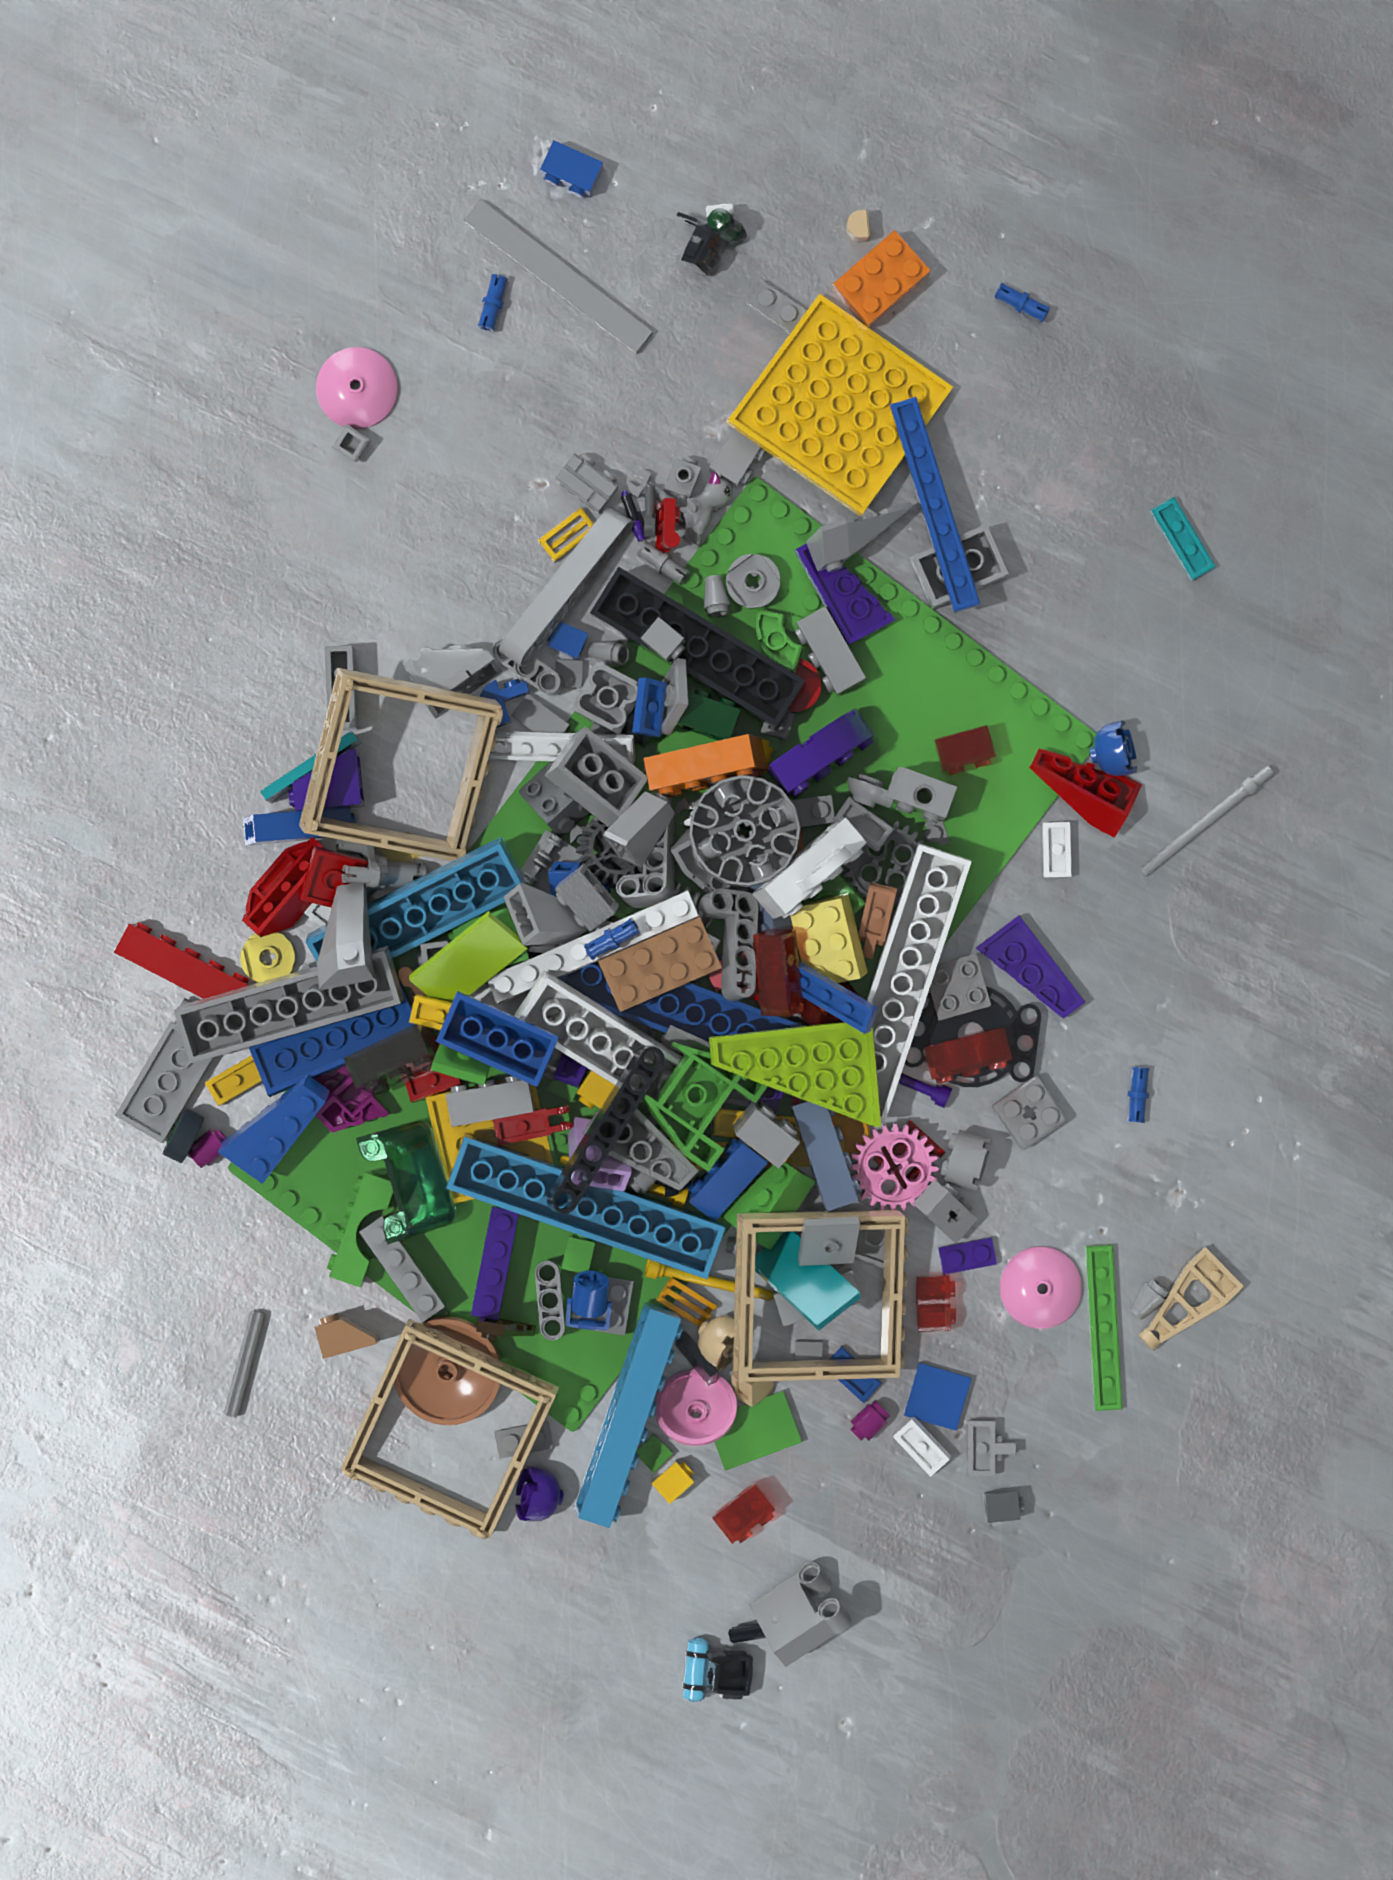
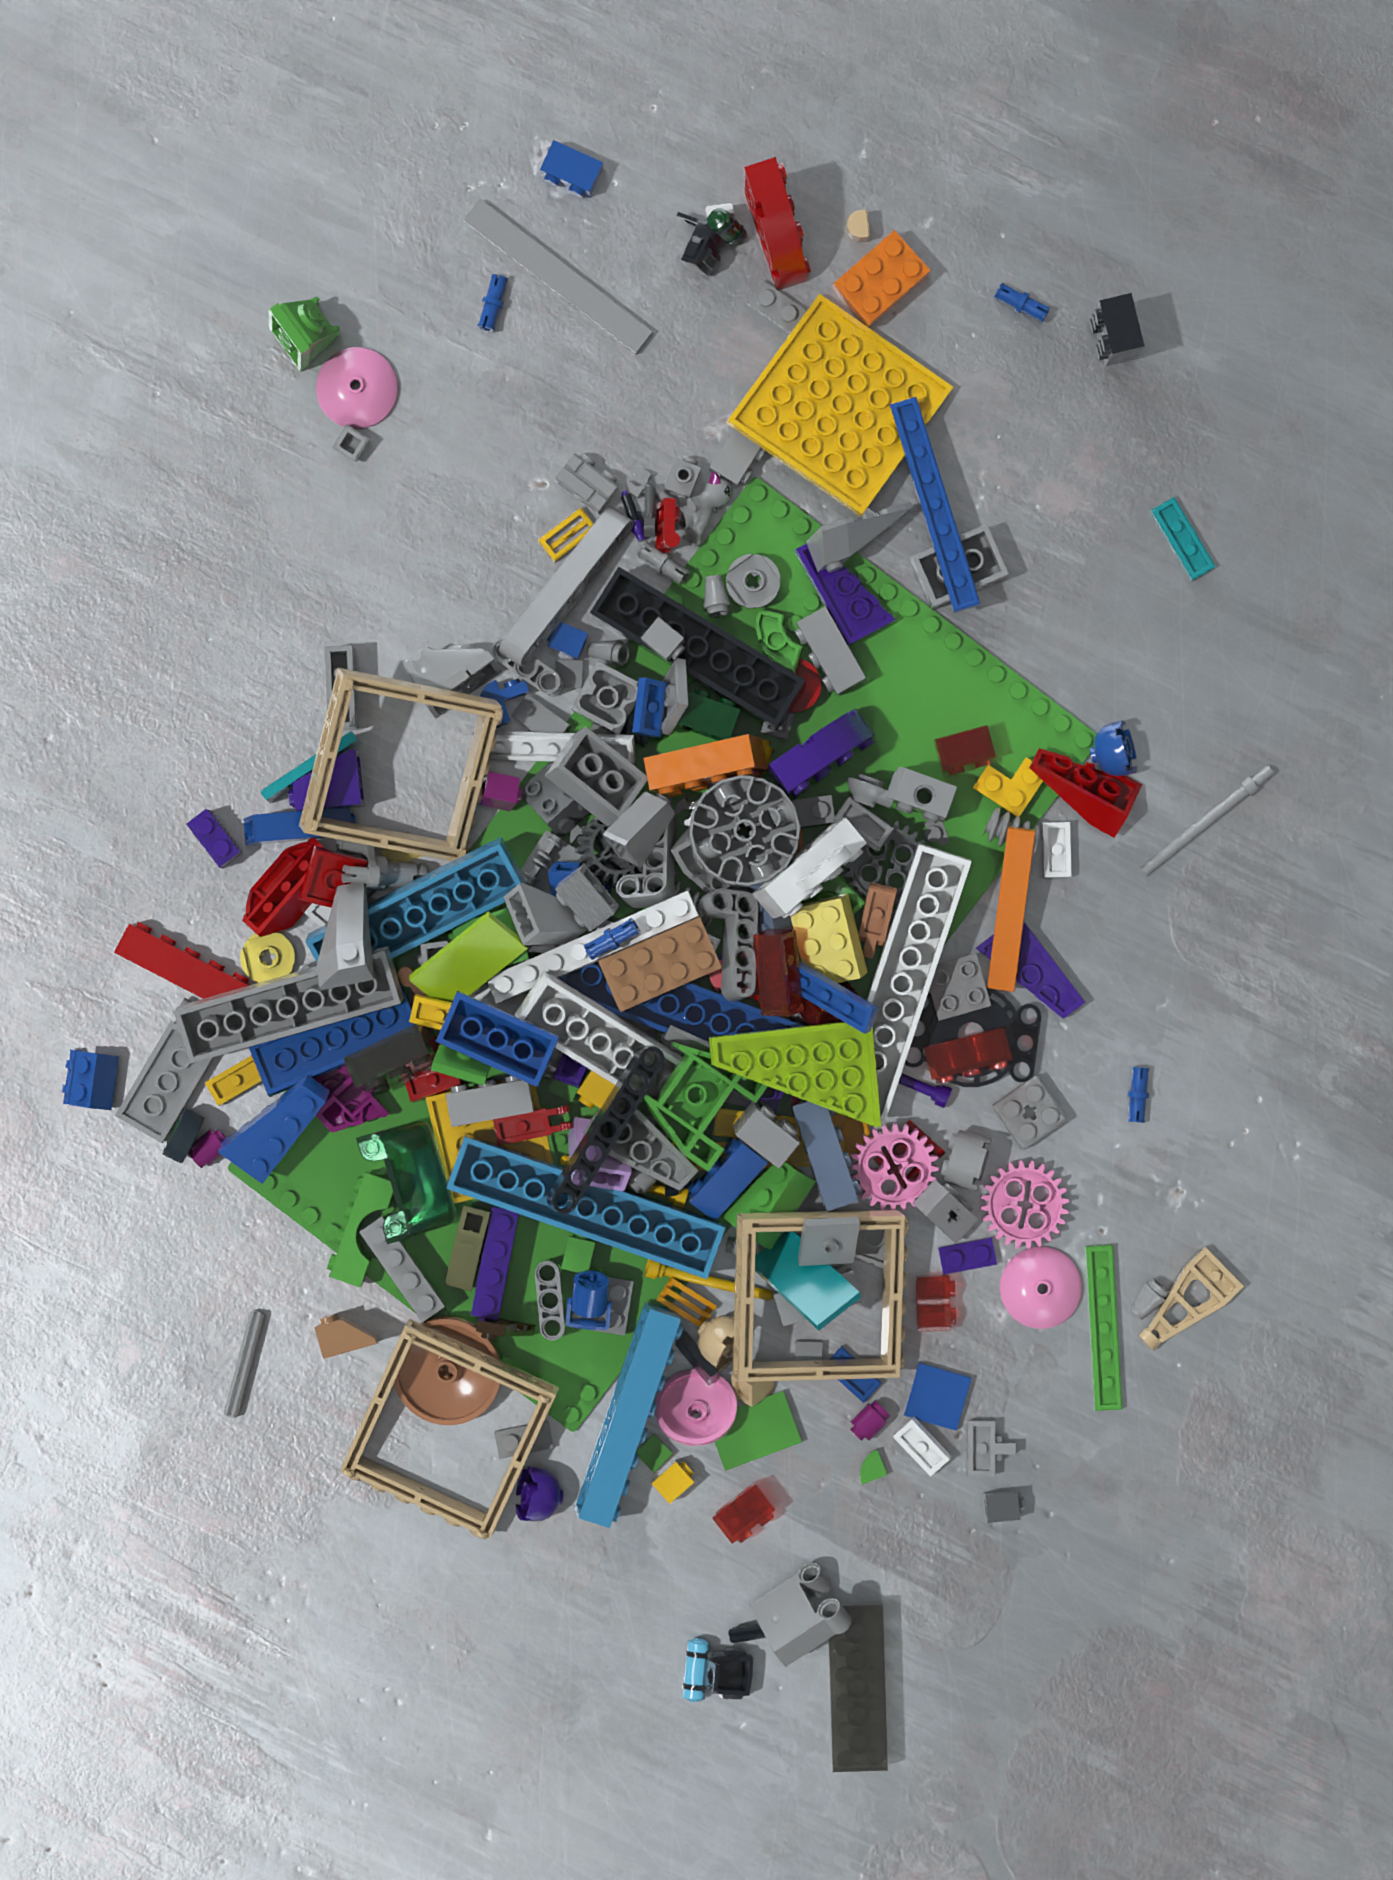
none -> blue brick [62,1049,119,1110]
none -> dark purple brick [186,809,242,869]
none -> bright green piece [269,297,340,372]
none -> olive slope [445,1205,491,1291]
none -> magenta brick [478,771,523,812]
none -> red brick [743,157,811,291]
none -> clear smoke brick [828,1601,888,1772]
none -> bright green tile [860,1449,887,1485]
none -> yellow plate [973,757,1043,817]
none -> bright pink gear [980,1160,1069,1249]
none -> light grey piece [982,807,1044,858]
none -> orange tile [987,826,1036,992]
none -> black brick [1089,293,1144,367]

